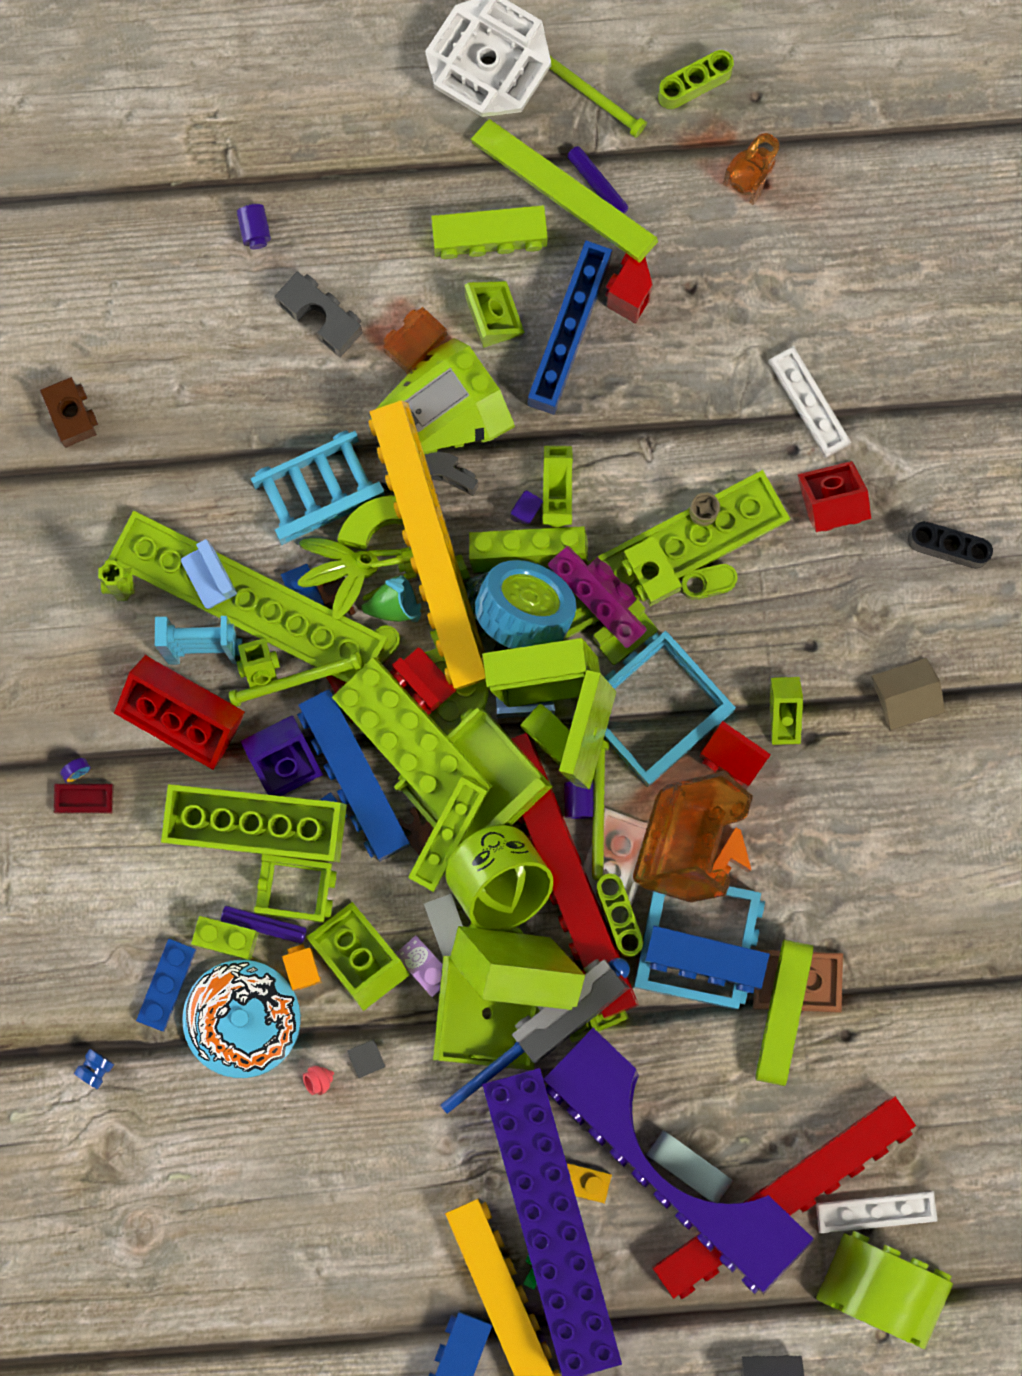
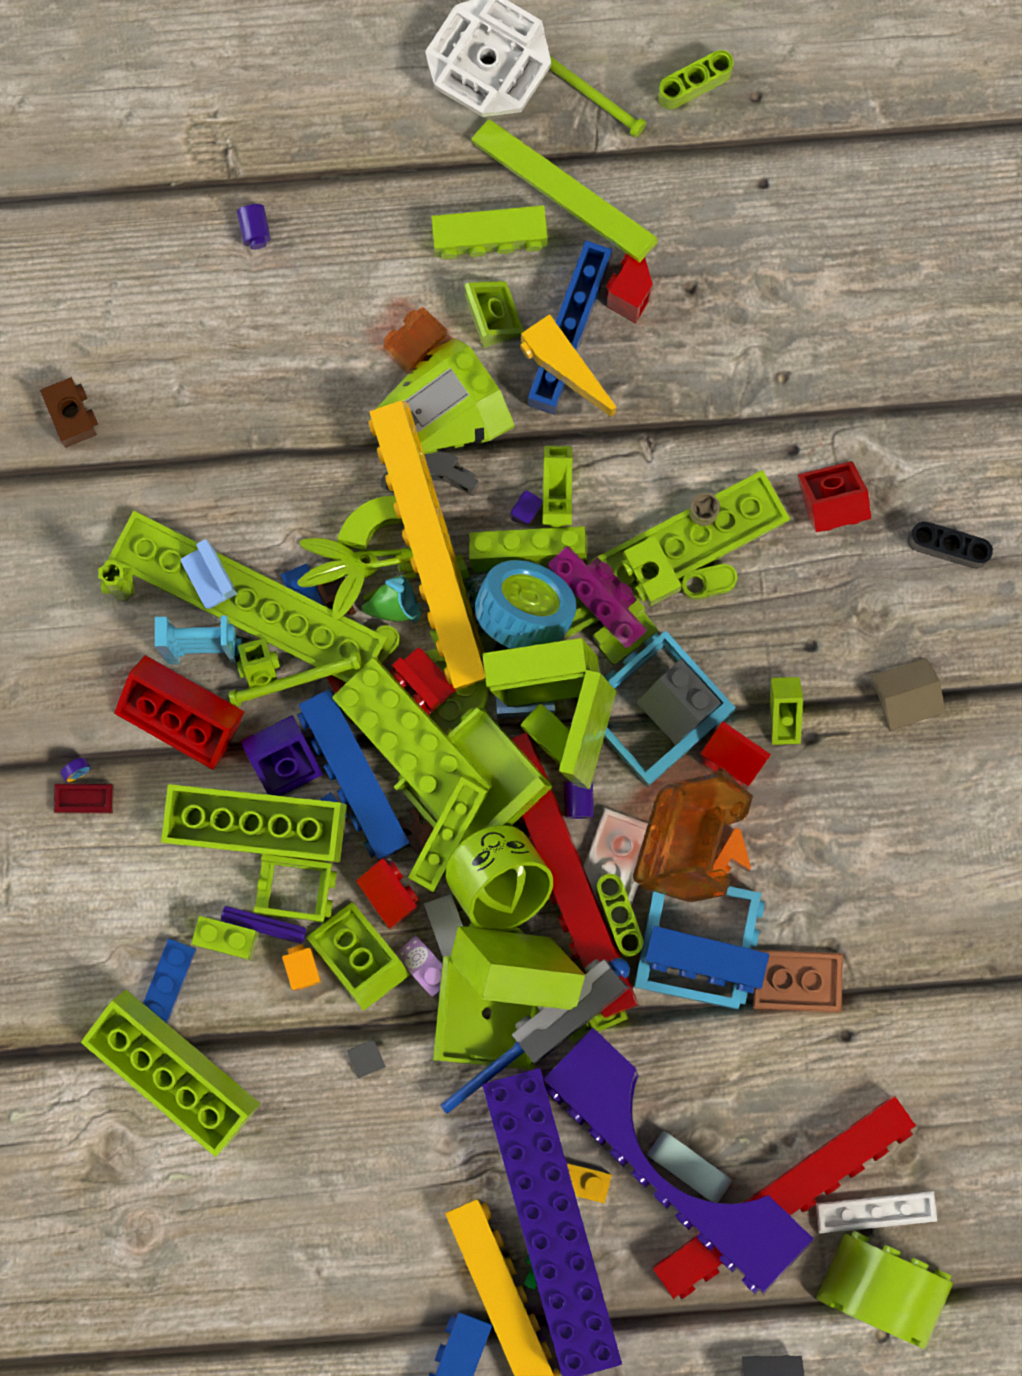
blue wheel [74,1048,115,1089] -> none
dish [182,960,301,1078] -> none
medium azure fence [251,431,385,545] -> none
dark grey arch [275,271,363,358] -> none
coral plate [303,1065,334,1095] -> none
dark purple axle [568,146,628,214] -> none
lime bar [592,740,610,881] -> none
clear orange piece [723,133,779,205] -> none
lime beam [755,939,813,1086] -> none
white tile [768,346,851,458] -> none
none -> lime brick [81,989,261,1157]
none -> red slope [356,858,420,931]
none -> yellow slope [520,314,616,417]
none -> dark grey slope [636,659,721,745]

